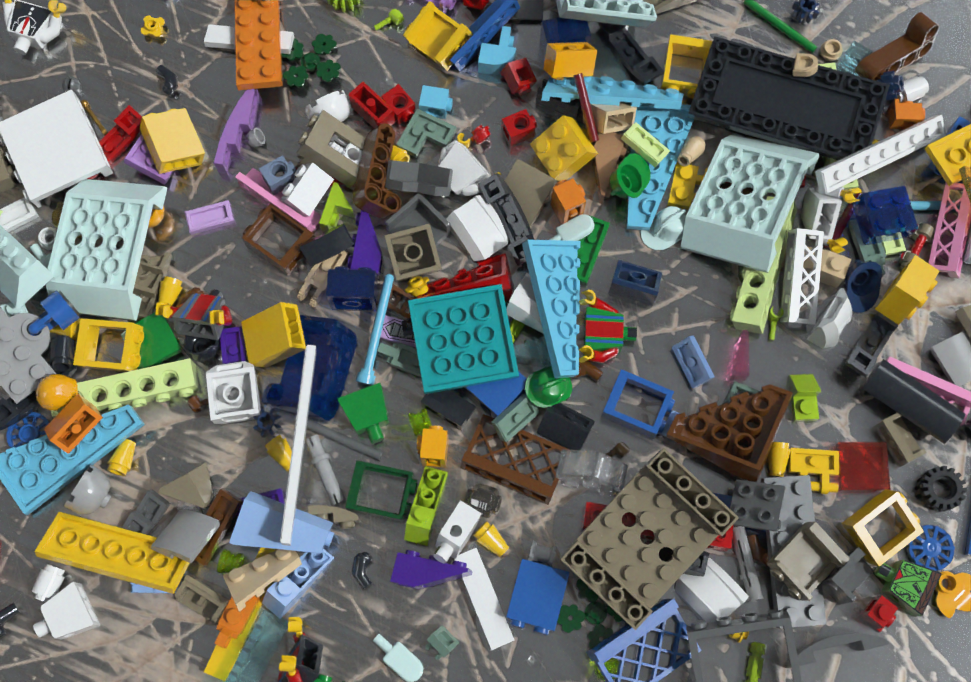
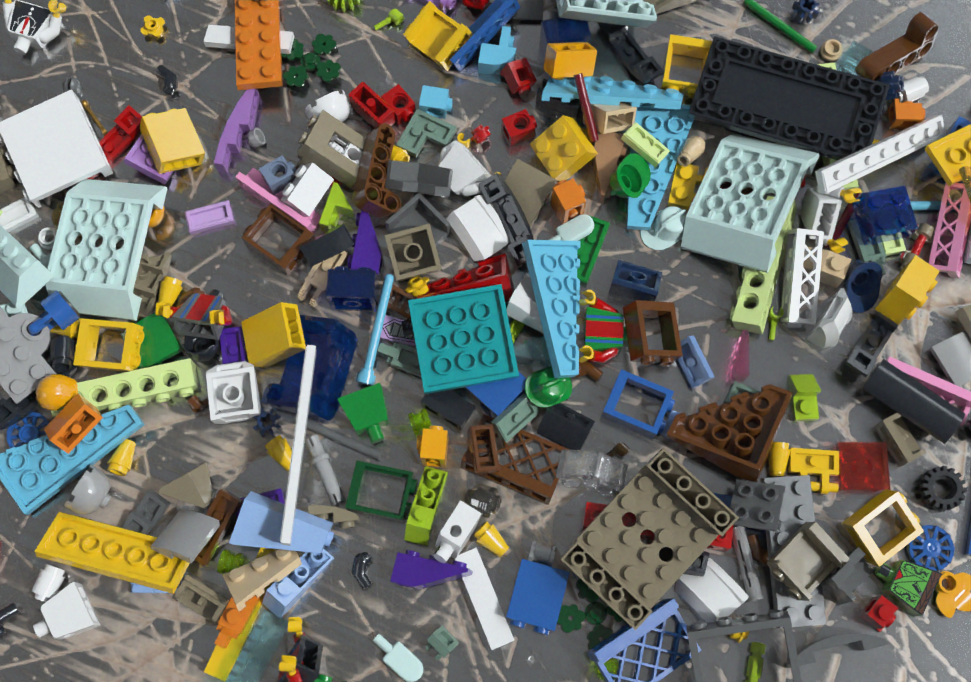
tan tile [793,53,818,77] -> none
none -> reddish brown slope [467,424,500,474]
none -> reddish brown window [623,300,683,366]

